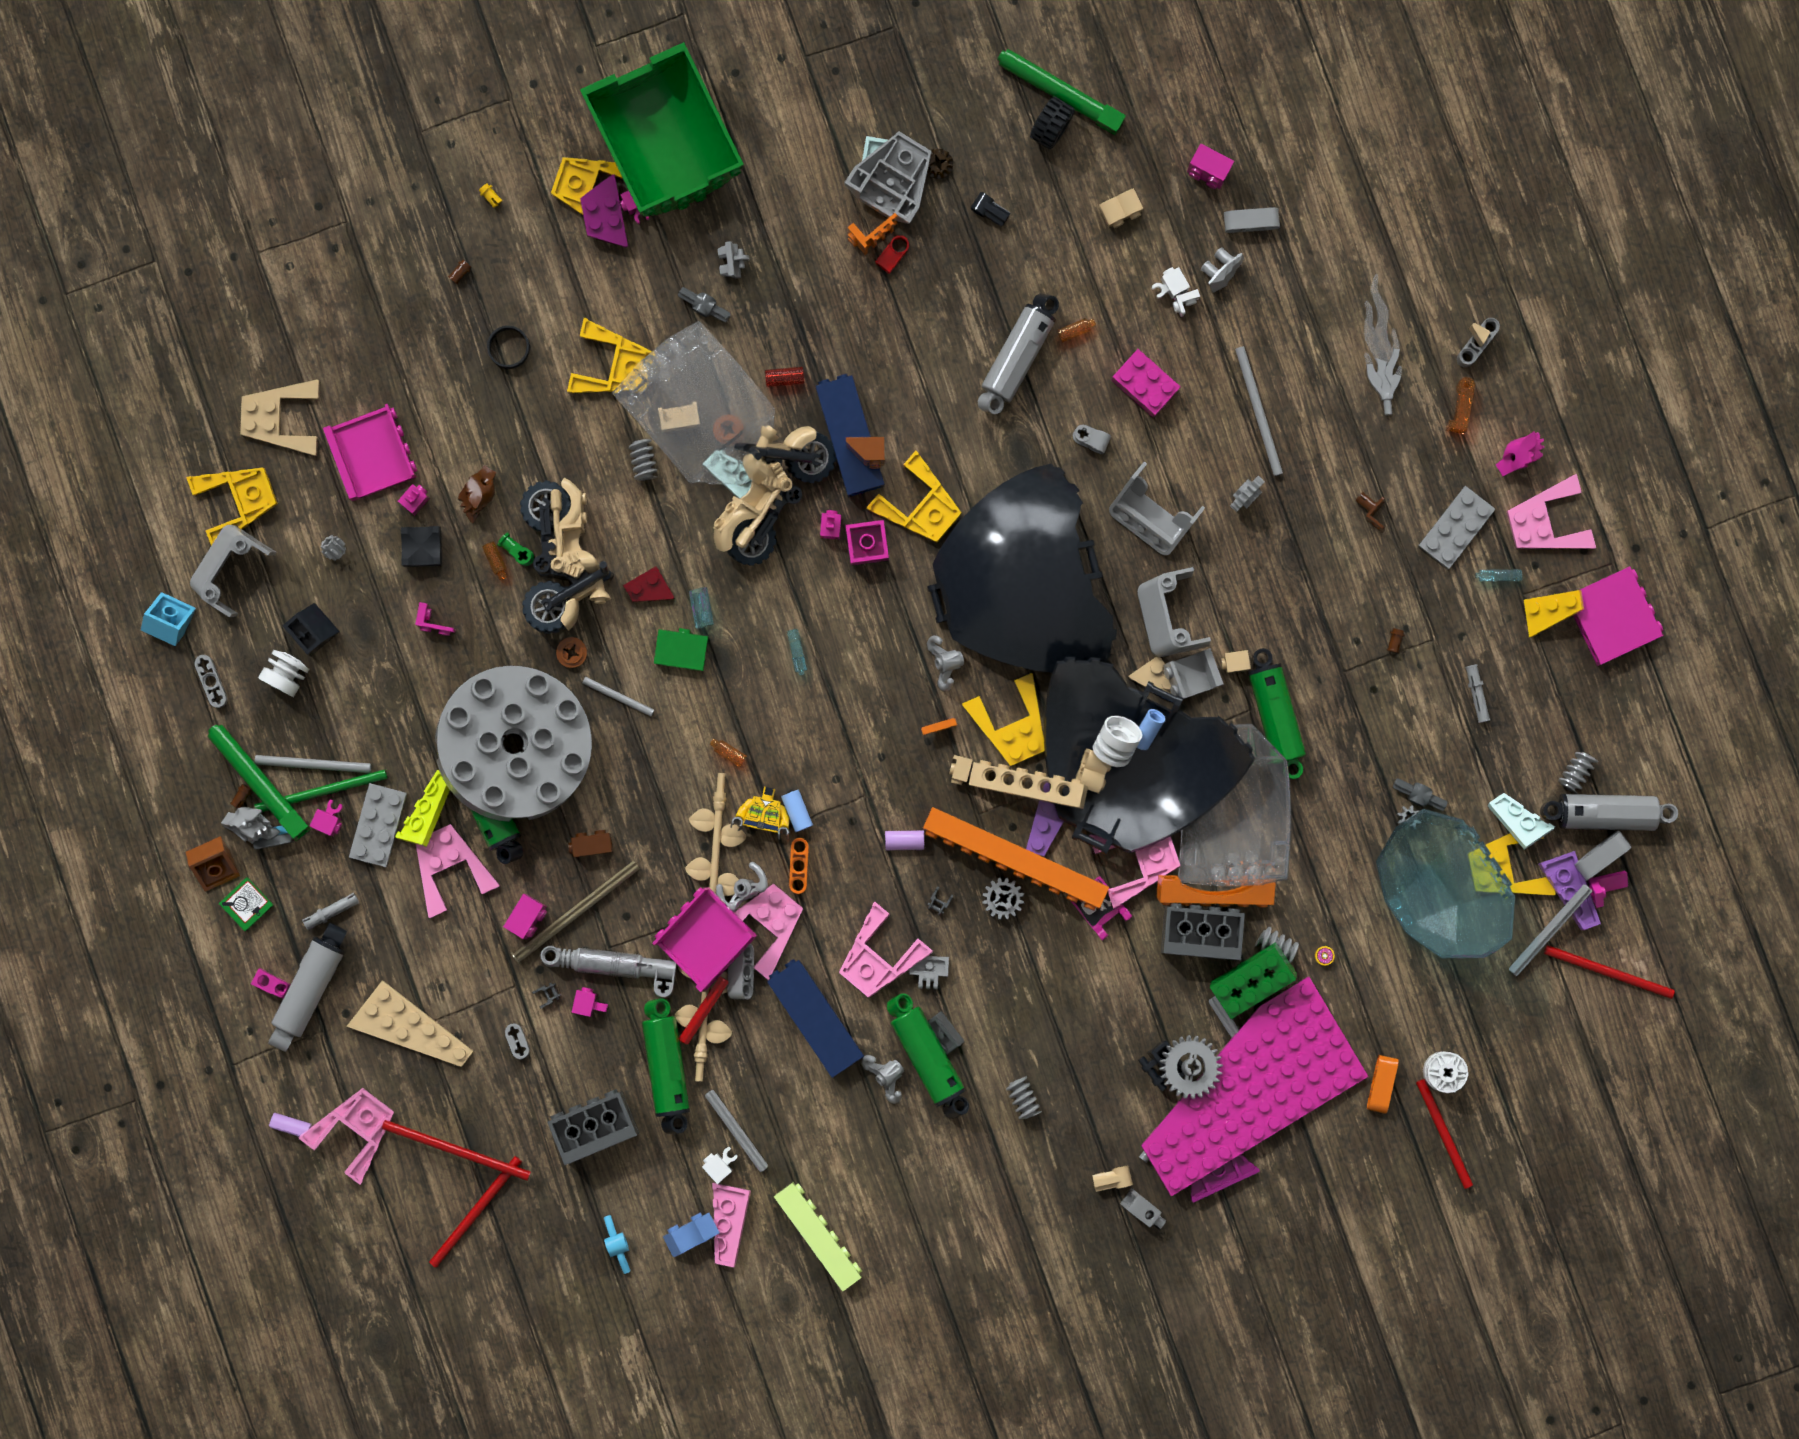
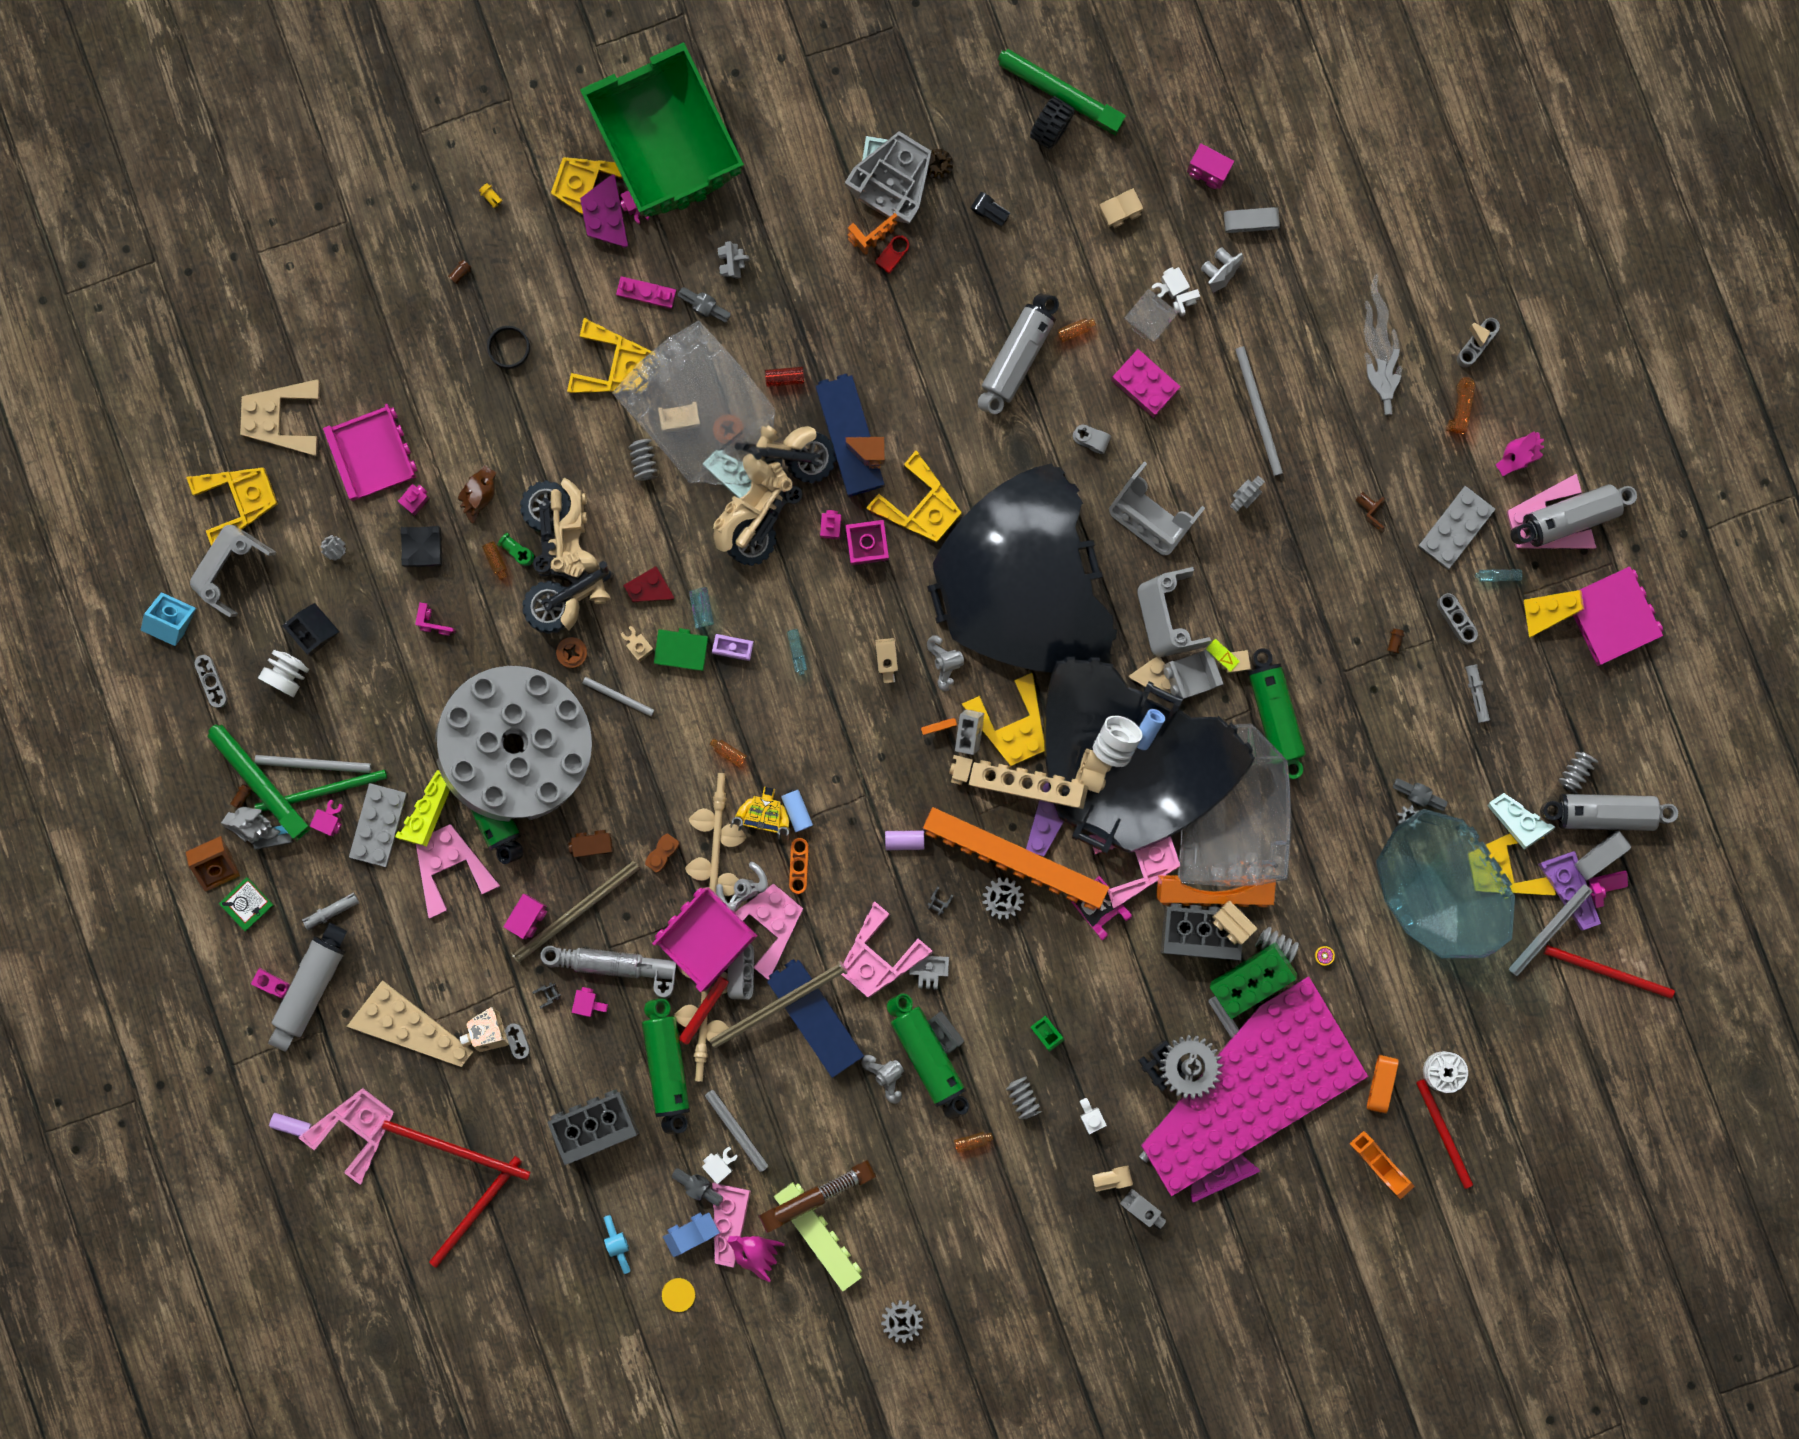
none -> torso [460,1007,509,1052]
none -> dark pink plate [616,276,676,309]
none -> tan brick [621,626,654,662]
none -> dark orange brick [645,833,680,873]
none -> yellow piece [662,1278,695,1312]
none -> dark grey axle [672,1168,724,1206]
none -> dark tan axle [710,960,848,1048]
none -> lavender brick [712,634,753,661]
none -> dark pink piece [727,1236,784,1282]
none -> reddish brown piece [758,1160,876,1233]
none -> tan torso [875,638,898,683]
none -> light grey gear [881,1300,923,1343]
none -> clear orange cylinder [954,1132,993,1153]
none -> light grey brick [955,709,984,755]
none -> green slope [1030,1016,1065,1052]
none -> white brick [1079,1098,1107,1134]
none -> clear panel [1124,289,1178,343]
none -> clear neon green sticker [1206,639,1240,672]
none -> tan brick [1212,901,1257,945]
none -> orange arch [1350,1131,1415,1200]
none -> light grey beam [1437,593,1478,644]
none -> light grey piece [1510,484,1637,547]

